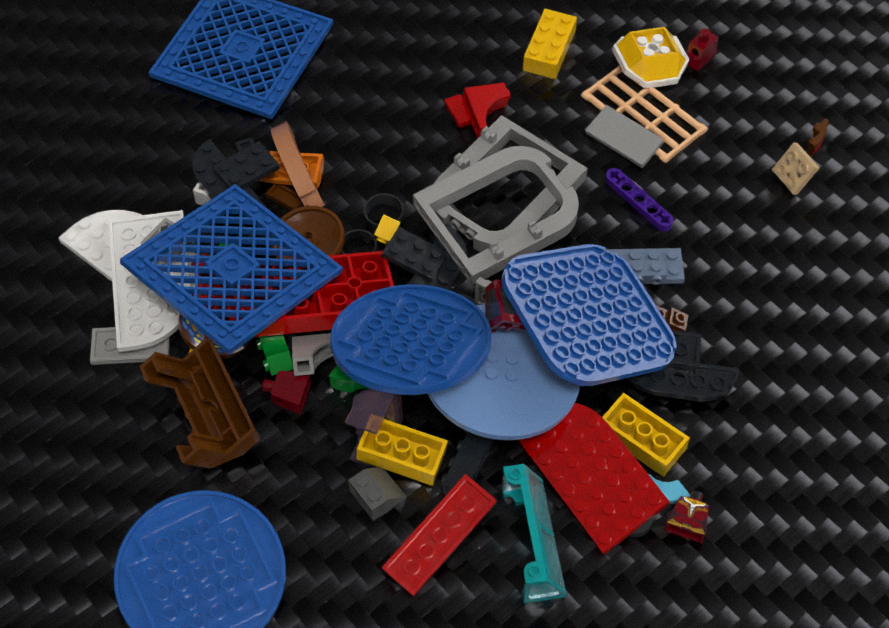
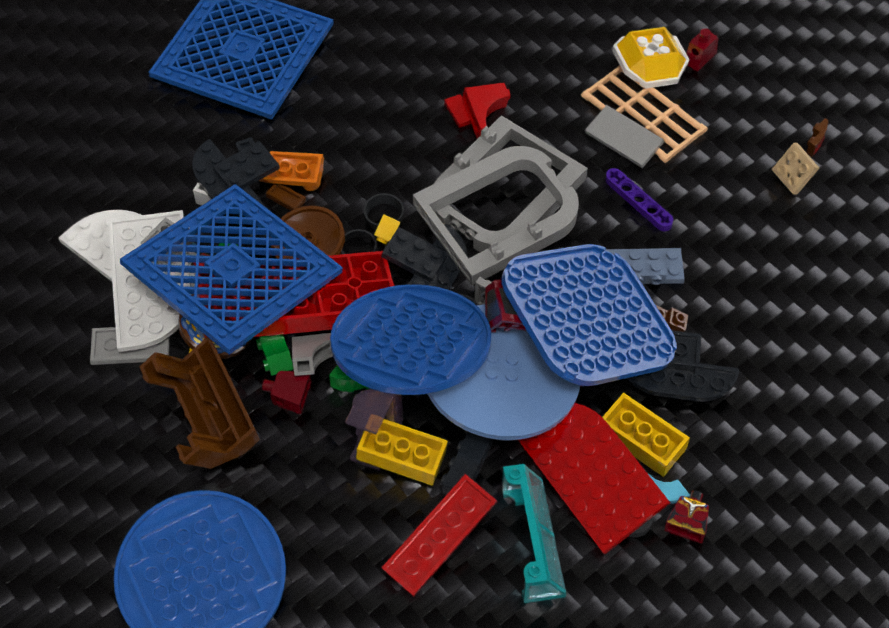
nougat arch [271,121,324,207] -> none
dark grey slope [348,467,407,521] -> none
yellow brick [523,9,577,79] -> none

